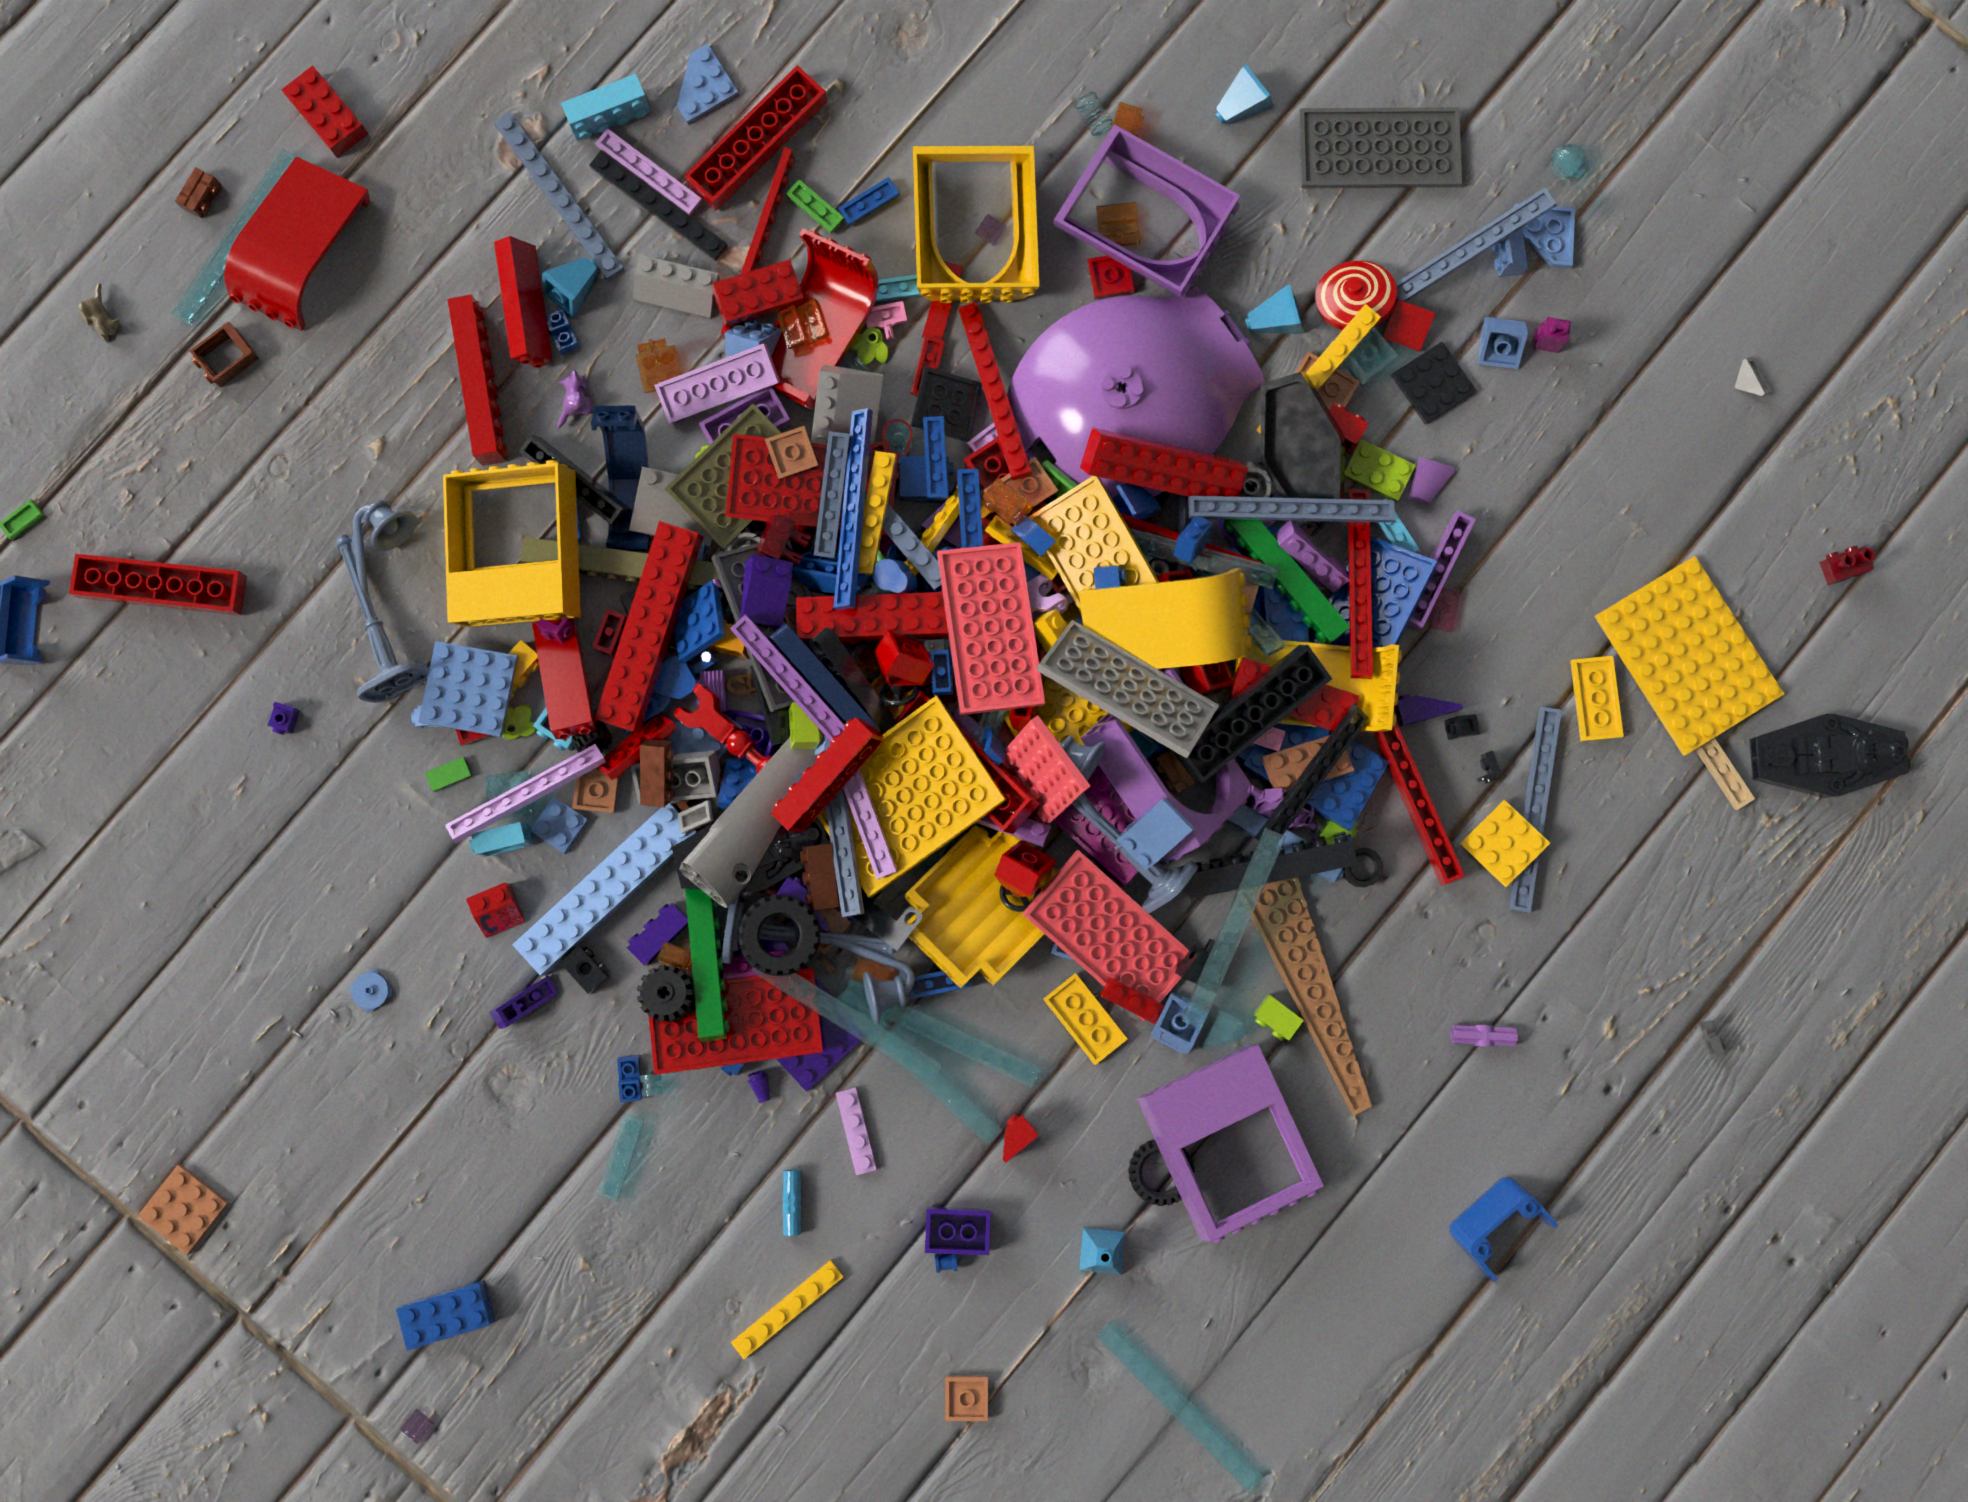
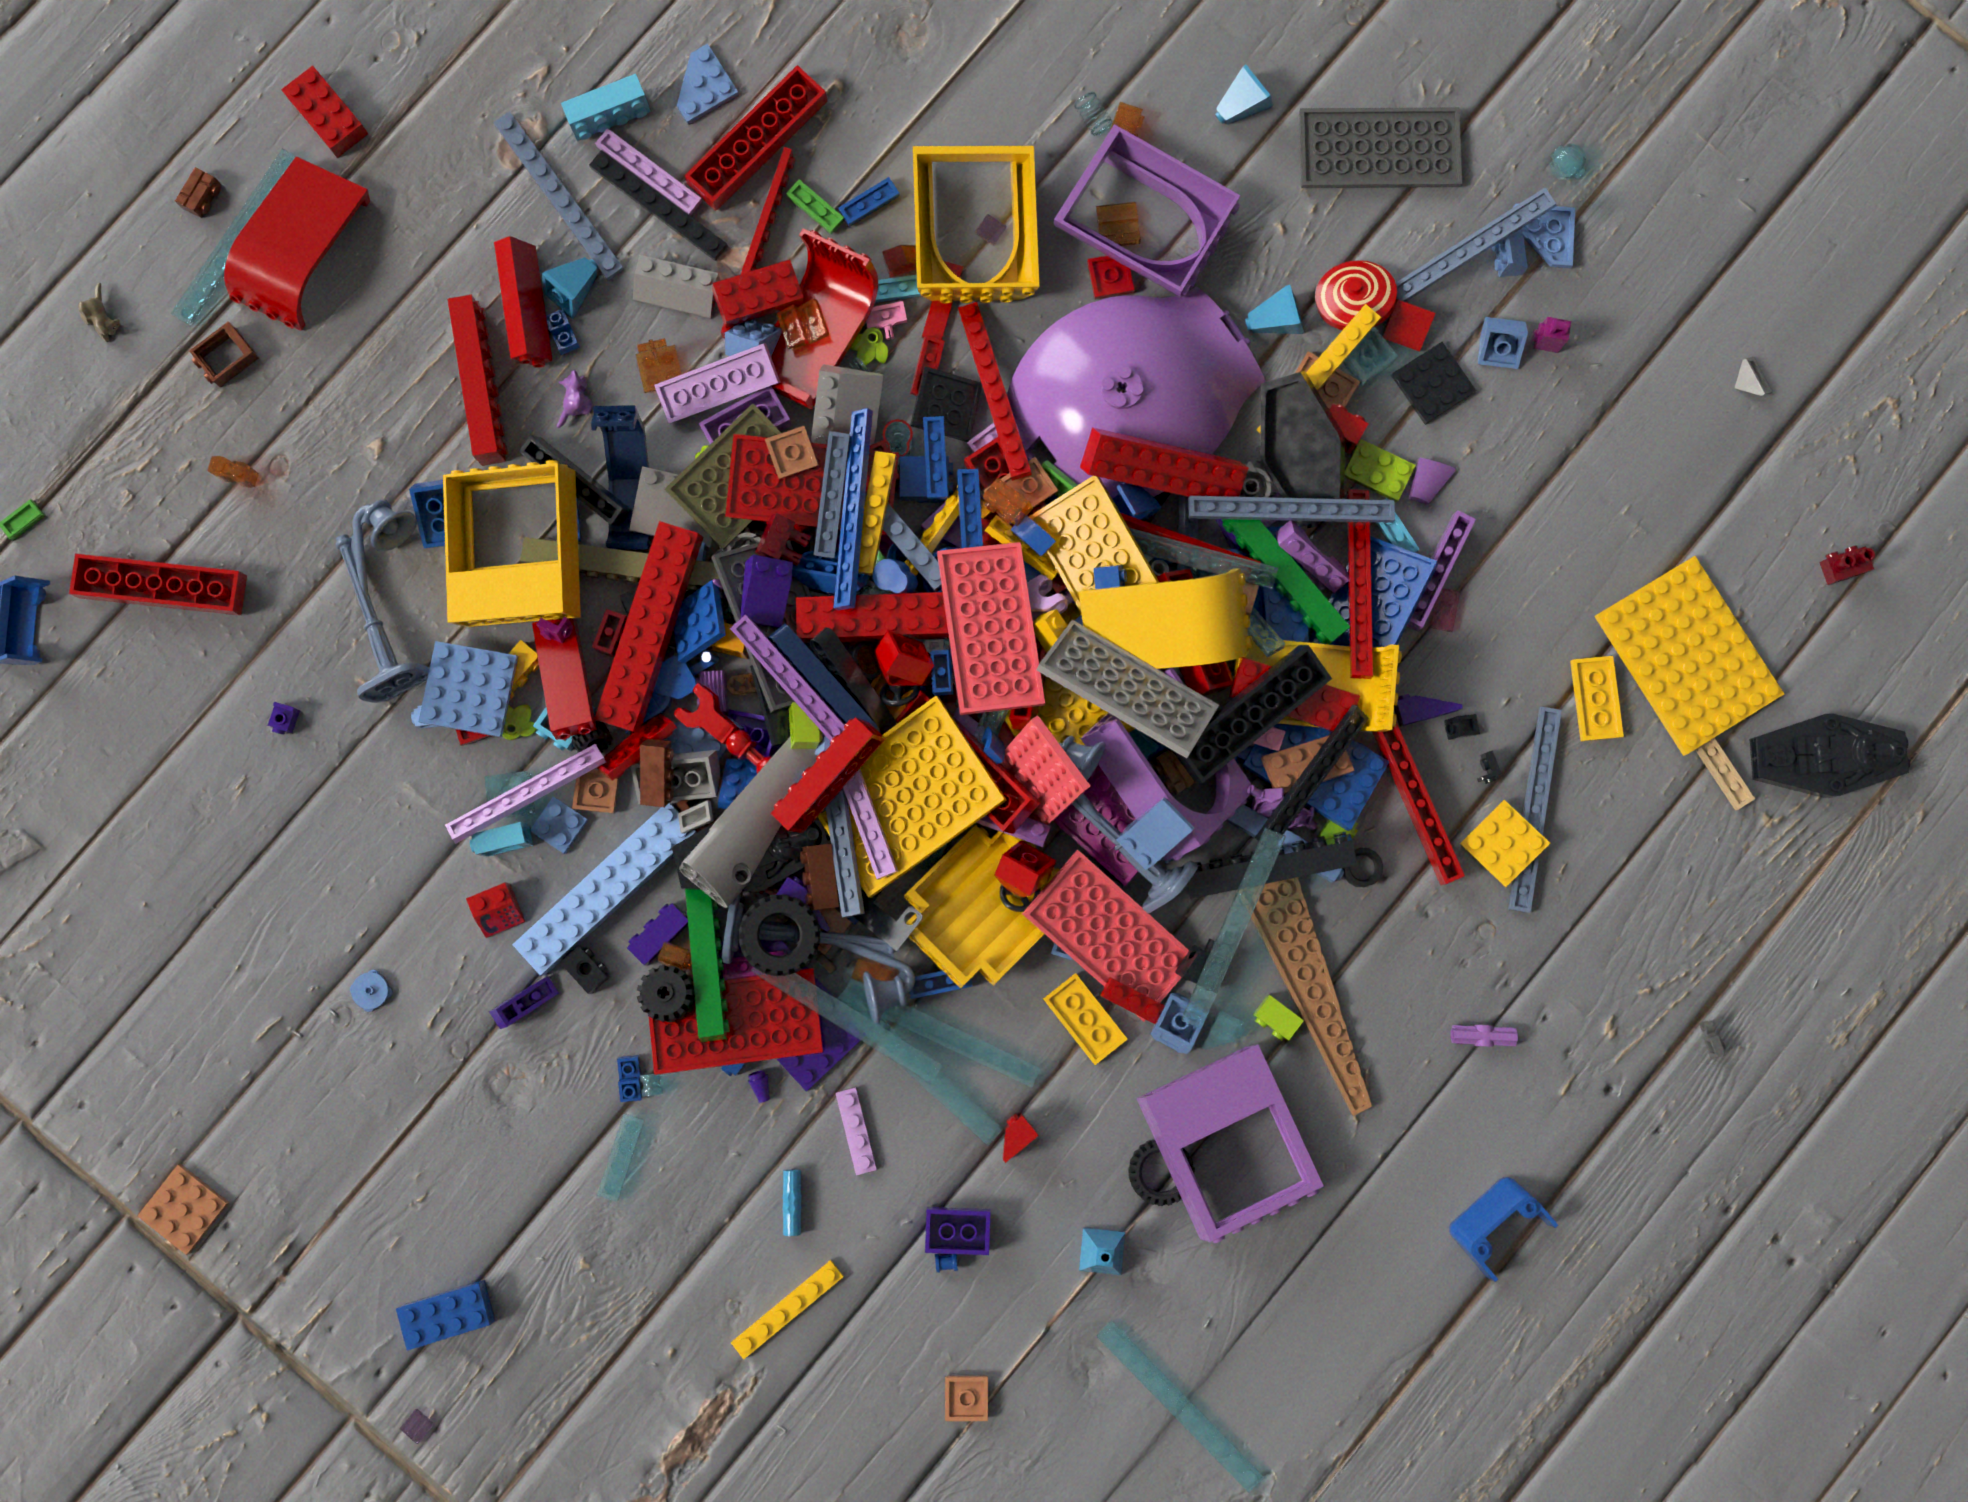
bright green tile [425,757,472,792] -> none
blue brick [1173,516,1213,563] -> none
none -> clear orange brick [207,456,259,488]
none -> blue slope [409,480,445,548]
none -> clear red slope [882,245,917,278]

